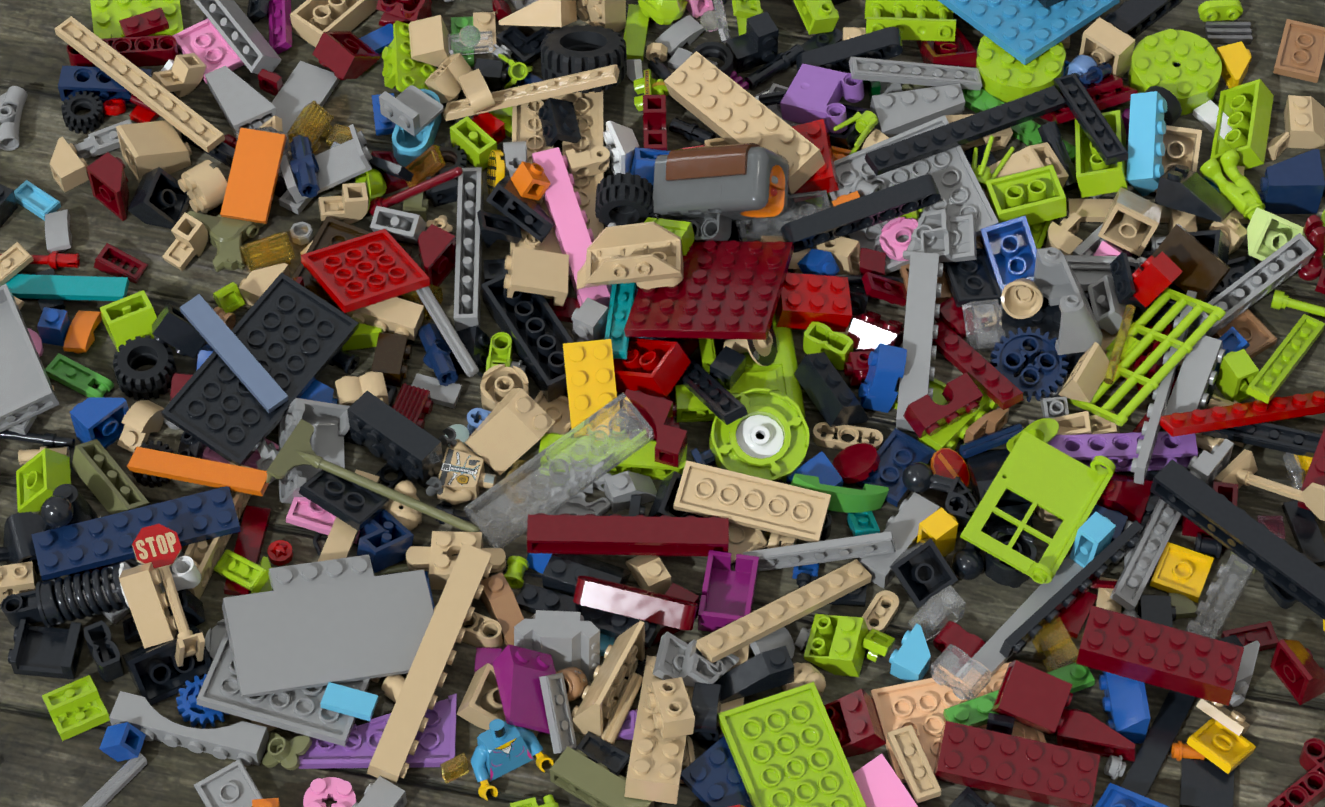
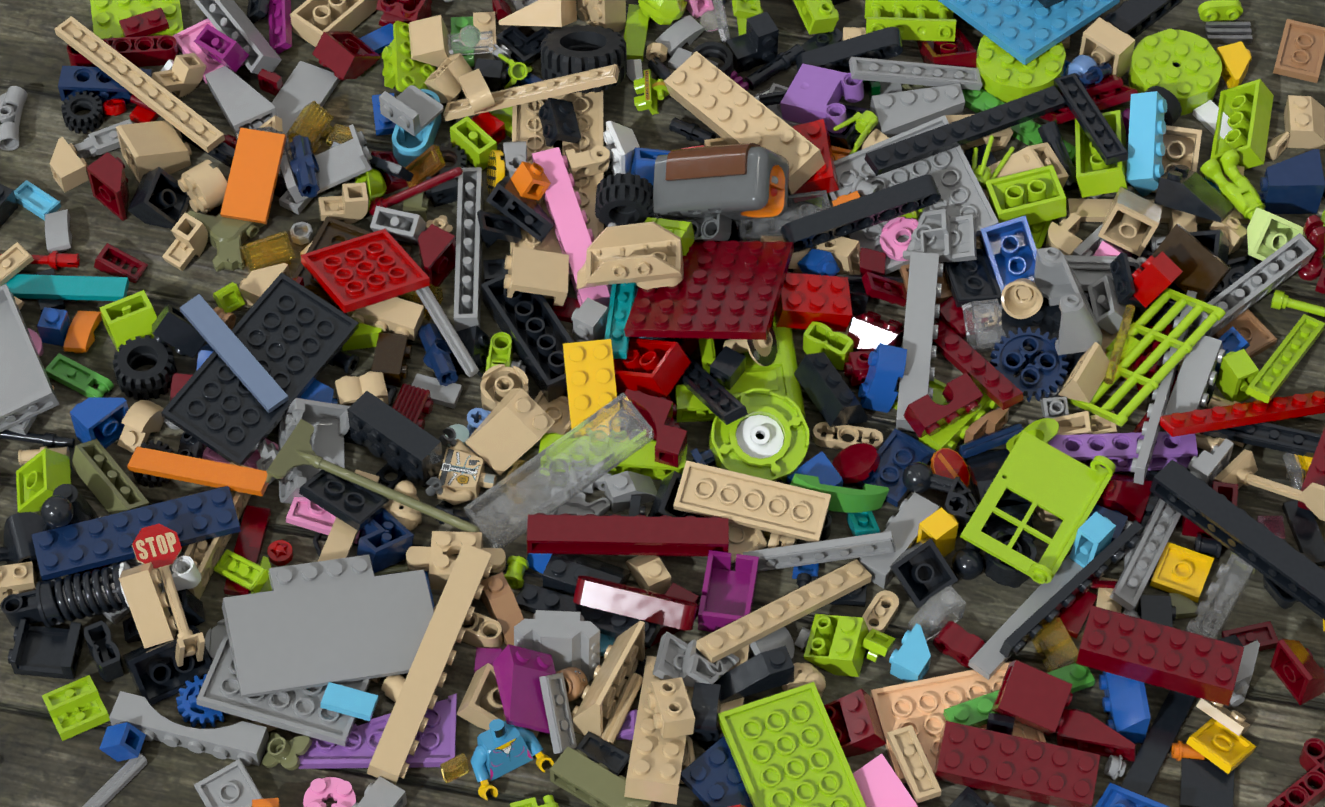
dark red arch [643,95,667,151] -> none
clear brick [931,644,991,701] -> none
none -> magenta brick [194,24,249,73]

